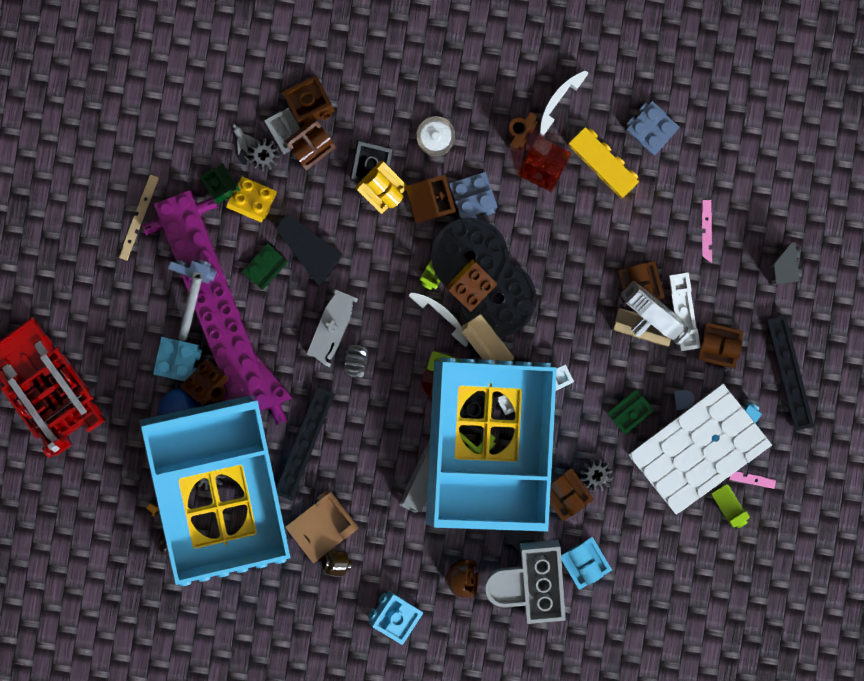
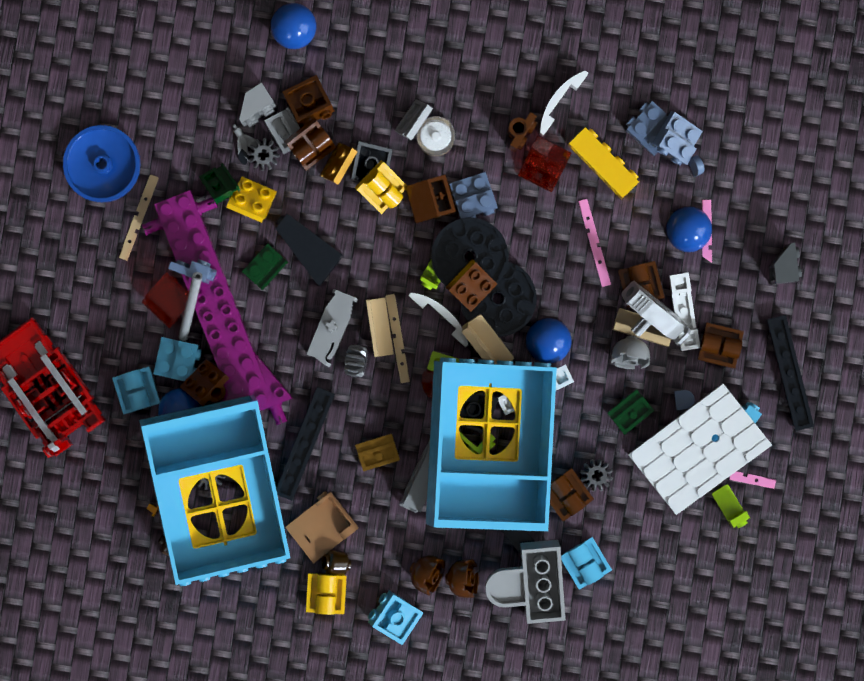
none -> blue dish [63,125,141,203]
none -> medium azure plate [112,367,160,415]
none -> clear red slope [142,272,189,329]
none -> light grey slope [239,83,276,127]
none -> blue piece [271,3,317,49]
none -> yellow plate [306,573,347,615]
none -> pearl gold plate [320,143,358,185]
none -> pearl gold plate [355,434,400,472]
none -> tan panel [366,298,394,357]
none -> tan piece [386,294,410,383]
none -> light grey plate [394,99,433,140]
none -> reddish brown cylinder [409,555,445,595]
none -> blue piece [526,318,572,364]
none -> bright pink piece [578,199,611,287]
none -> light grey cylinder [611,336,650,369]
none -> plate [652,111,703,166]
none -> blue piece [666,206,712,252]
none -> sand blue tile [688,155,704,177]

